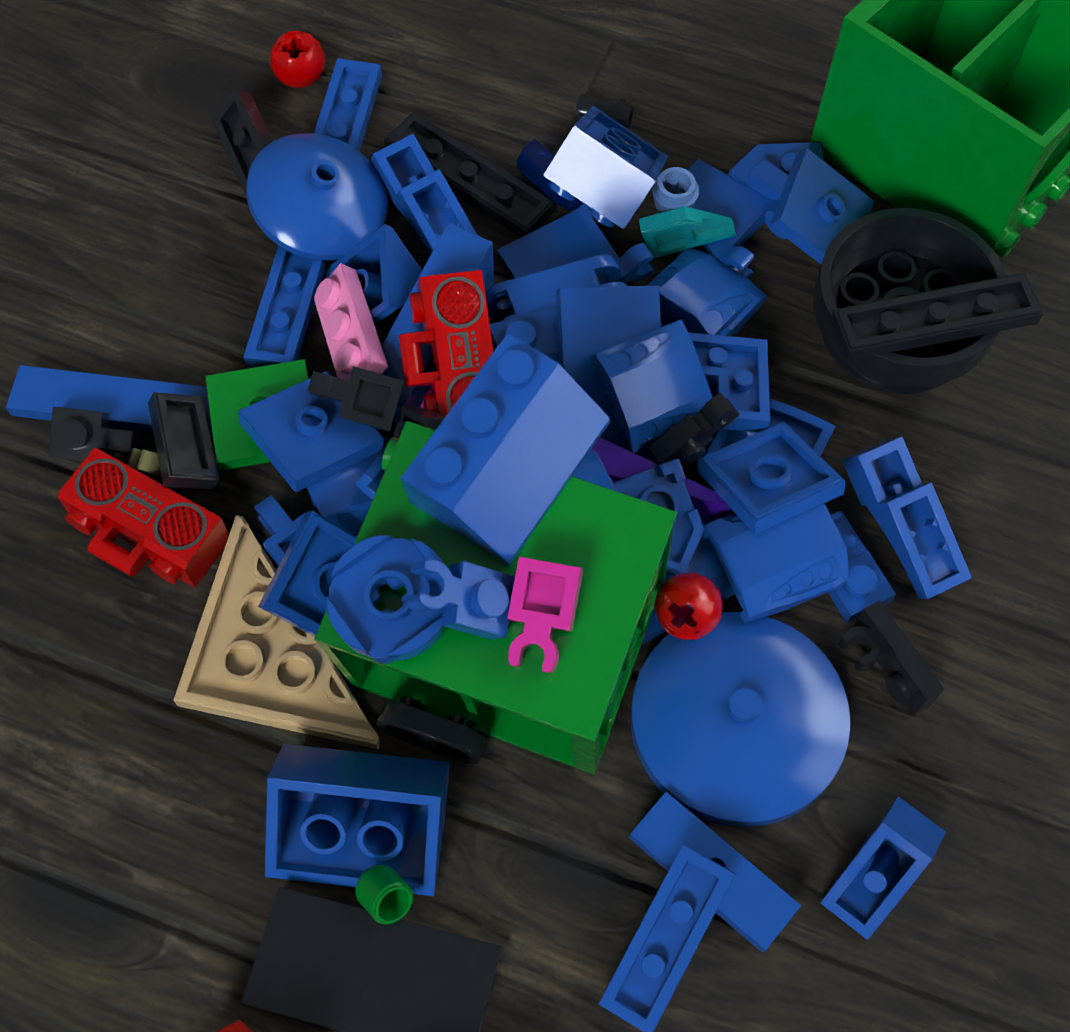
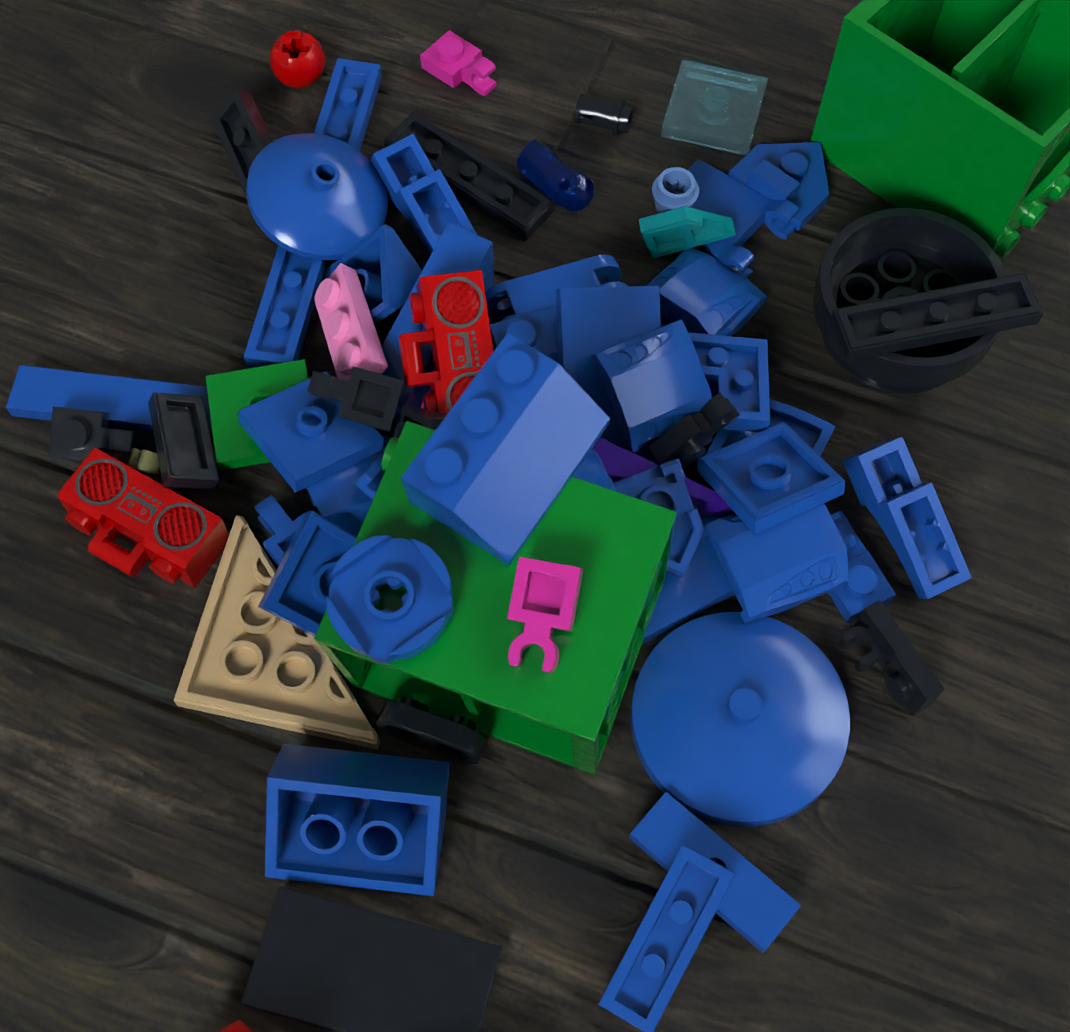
green piece [355,865,413,925] -> none
blue plate [405,560,514,640] -> none
blue flag [497,203,654,283] -> none
slope [543,106,668,229] -> none
red piece [654,573,723,640] -> none
blue plate [770,148,874,264] -> none
blue slope [820,797,946,940] -> none
none -> dark pink plate [420,30,497,96]
none -> clear light blue plate [661,59,768,155]

